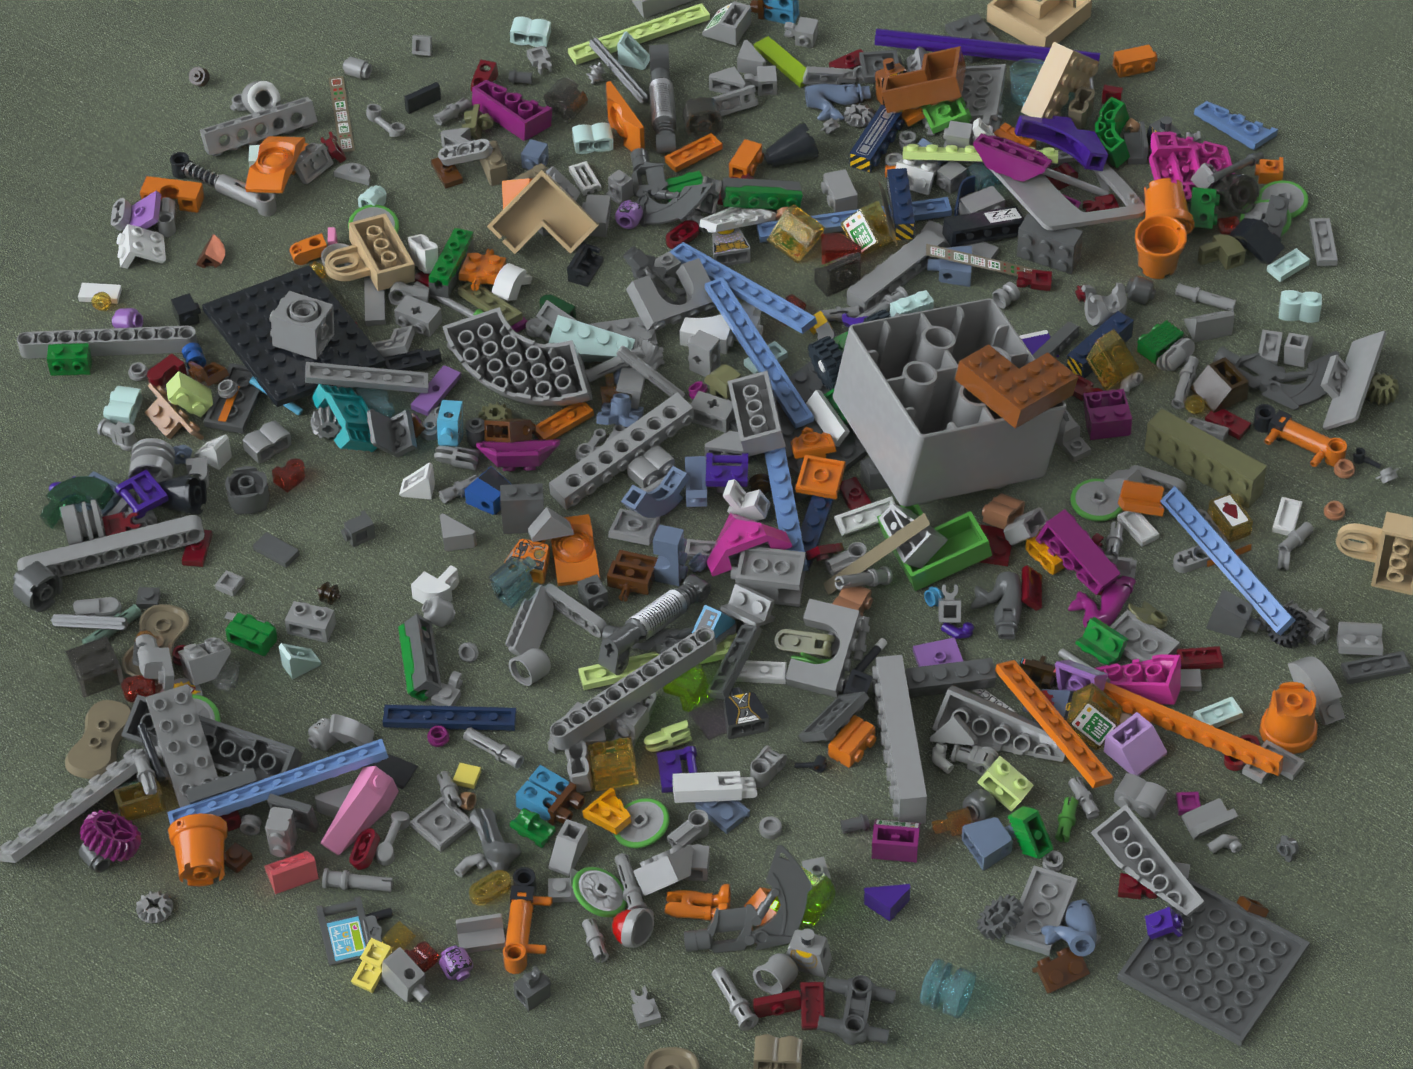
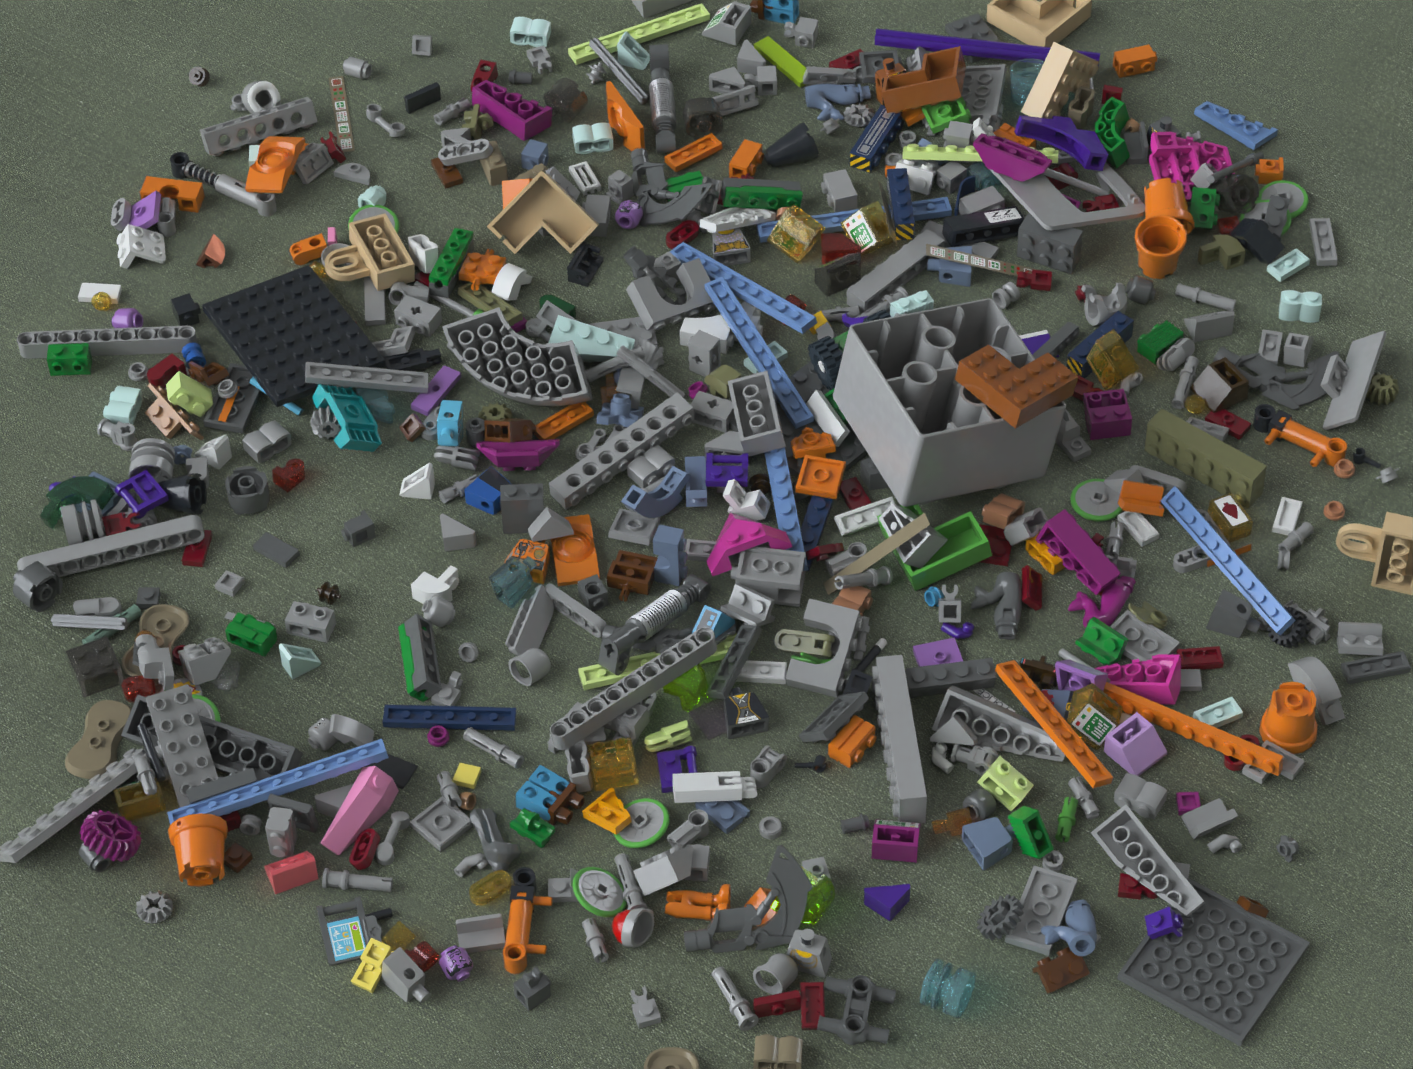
light grey brick [269,291,334,359] -> none
dark grey bracket [367,409,417,458] -> none
light grey slope [548,819,588,876] -> none
sand blue plate [688,553,708,572] -> none

